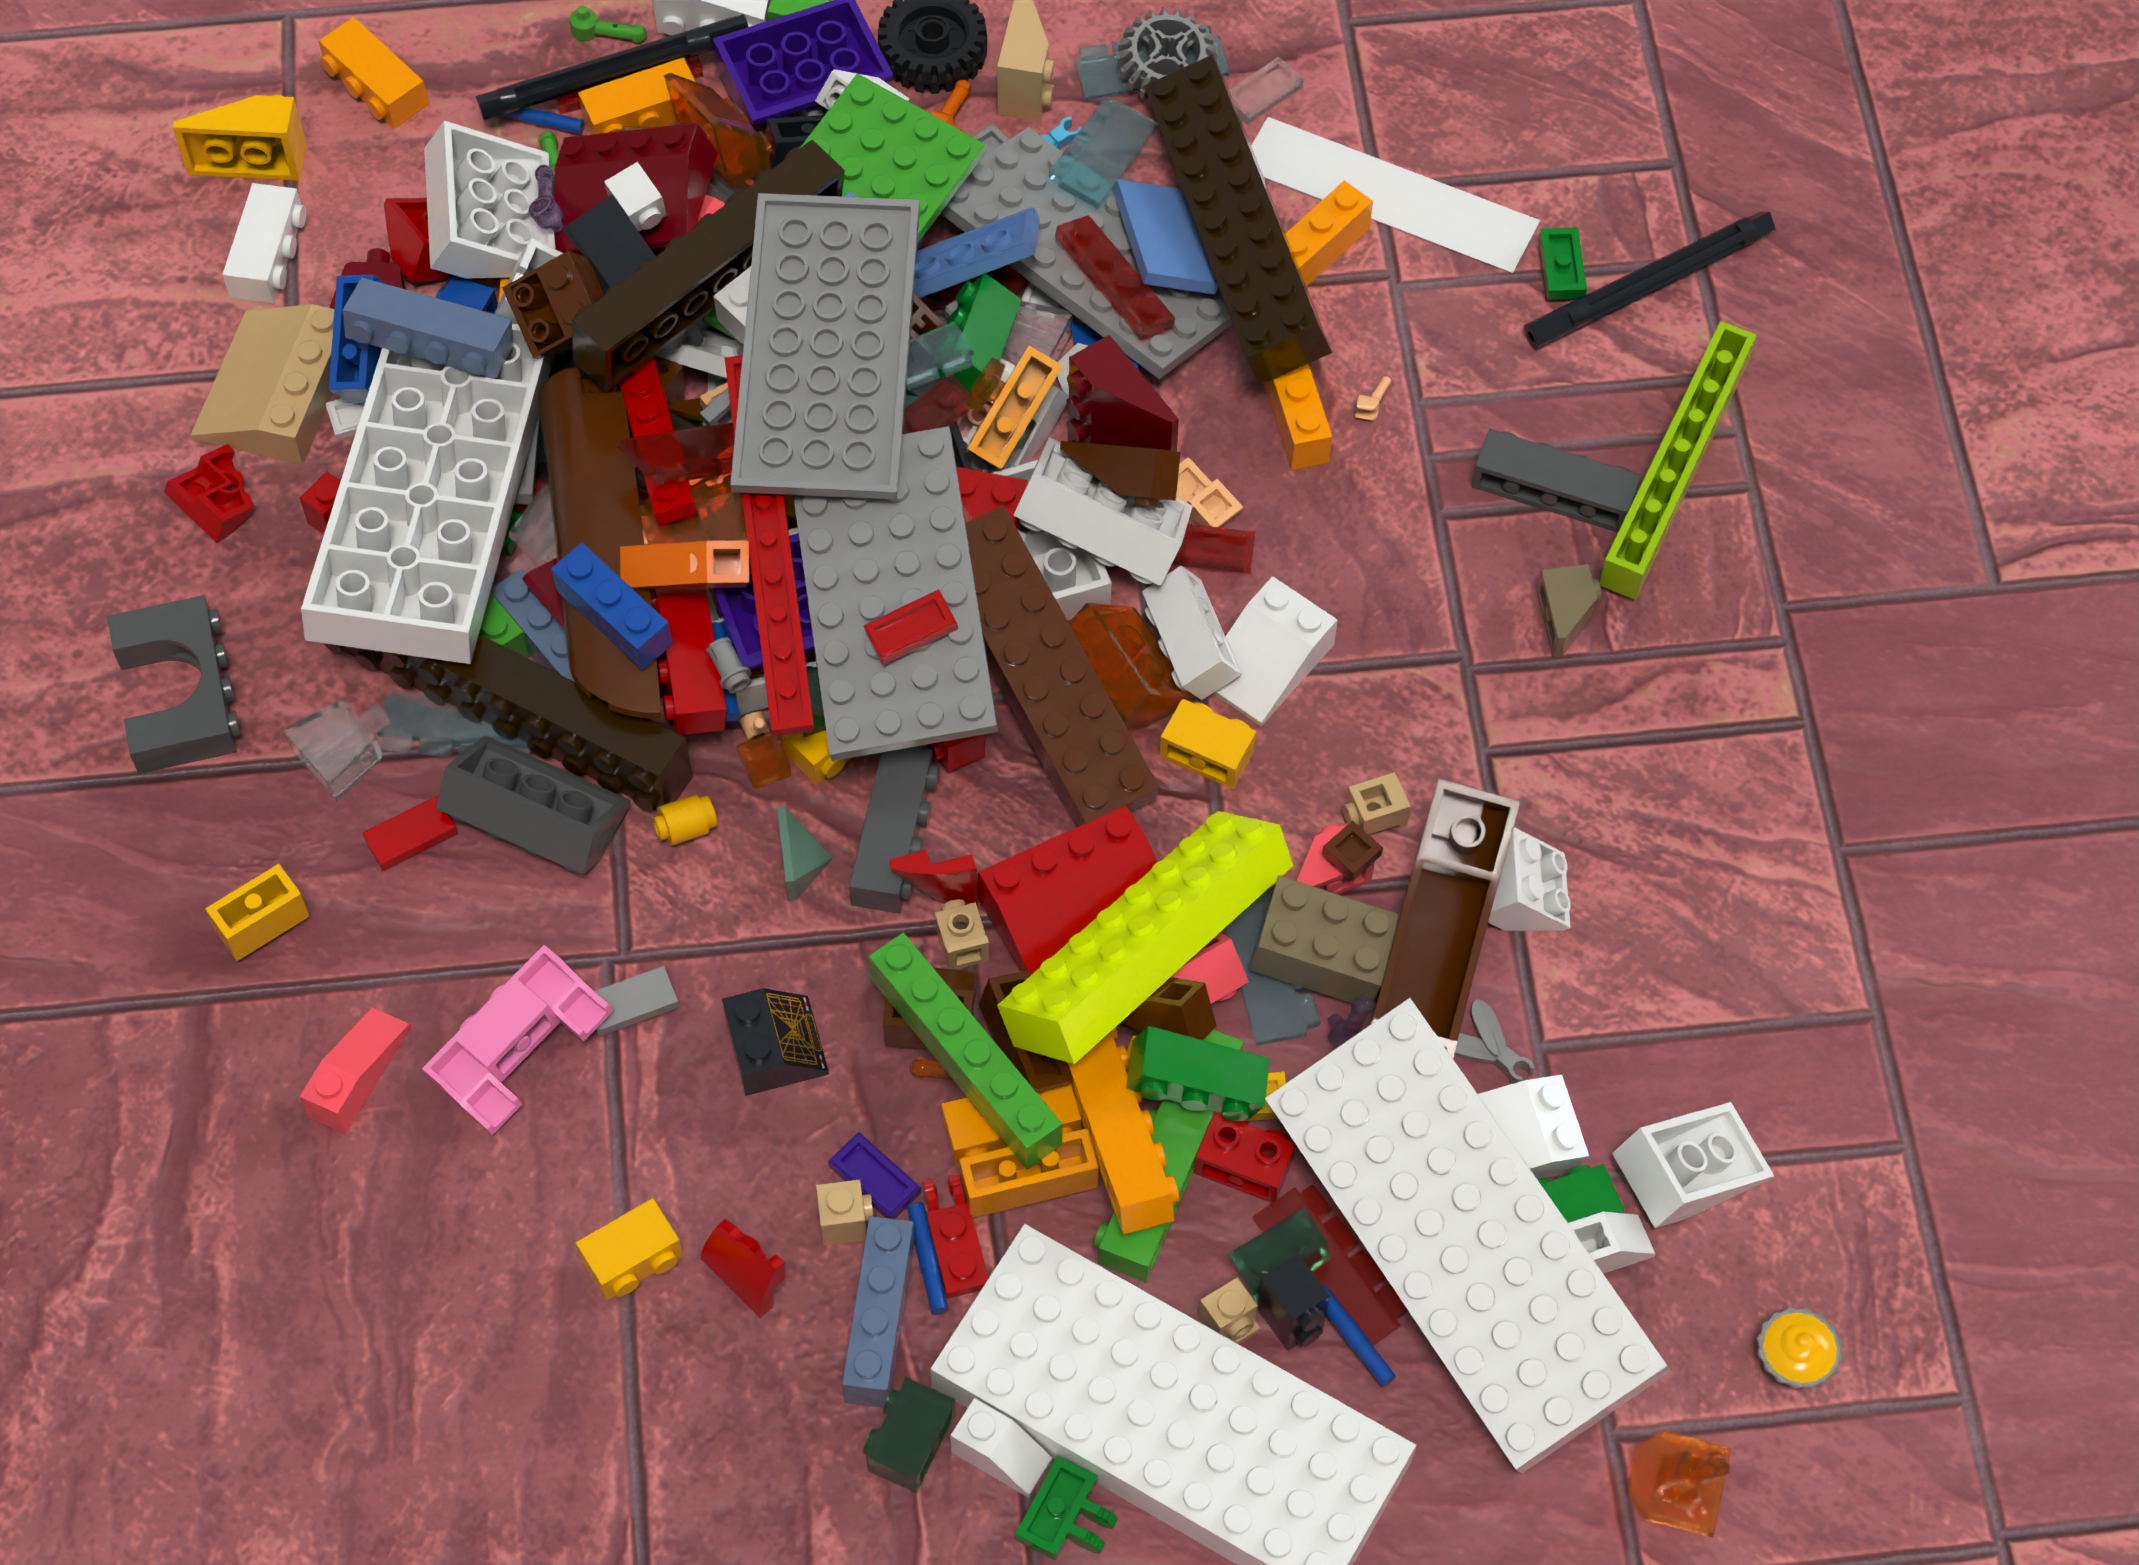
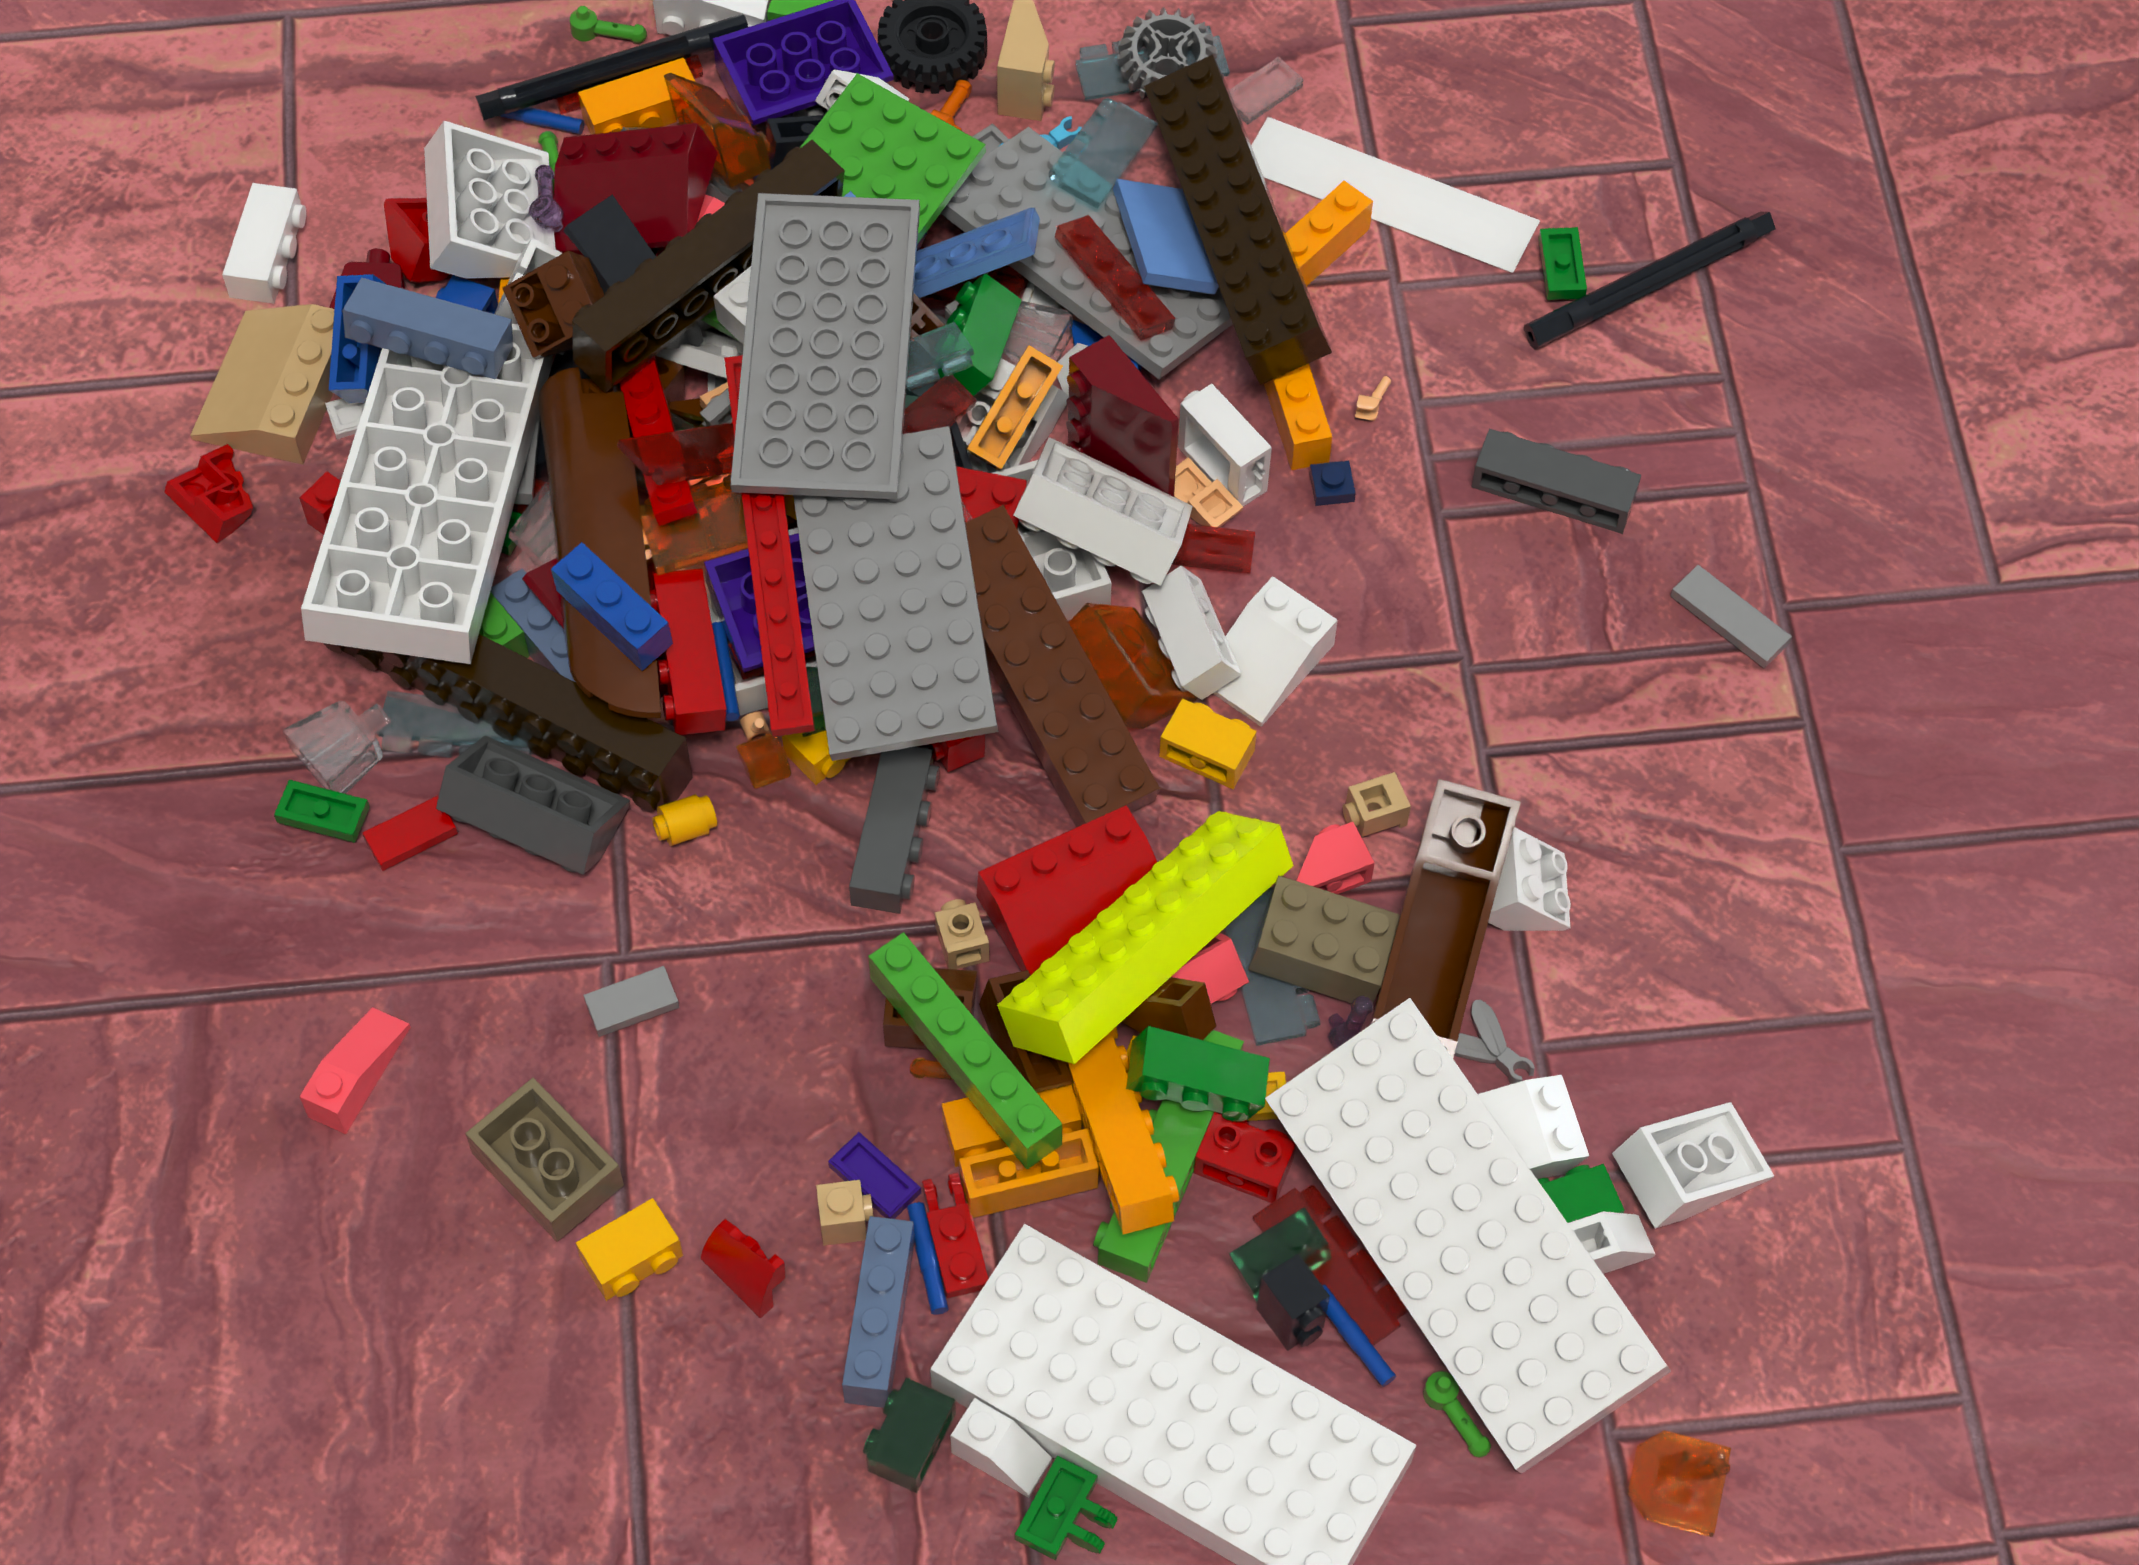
dark grey arch [107,595,241,774] -> none
yellow slope [172,95,307,181] -> none
yellow brick [205,863,310,962] -> none
light orange brick [318,17,429,129] -> none
bright pink bracket [422,945,613,1135] -> none
white brick [604,162,667,232] -> none
orange slope [620,541,749,589] -> none
light grey pin [706,637,752,694] -> none
black slope [722,988,829,1096] -> none
sand green slope [777,807,833,901] -> none
red tile [863,589,958,666] -> none
red slope [889,850,978,907] -> none
clear orange plate [965,357,1005,413] -> none
reddish brown slope [1060,441,1181,507] -> none
tan brick [1198,1277,1260,1344] -> none
reddish brown plate [1322,821,1383,881] -> none
dark tan slope [1537,564,1601,659] -> none
lime brick [1599,321,1757,600] -> none
yellow piece [1756,1306,1844,1389] -> none
none -> green plate [274,780,370,843]
none -> dark tan brick [465,1078,624,1242]
none -> white window [1178,384,1272,506]
none -> dark blue plate [1309,460,1356,506]
none -> bright green piece [1423,1371,1491,1458]
none -> light grey tile [1671,565,1792,668]

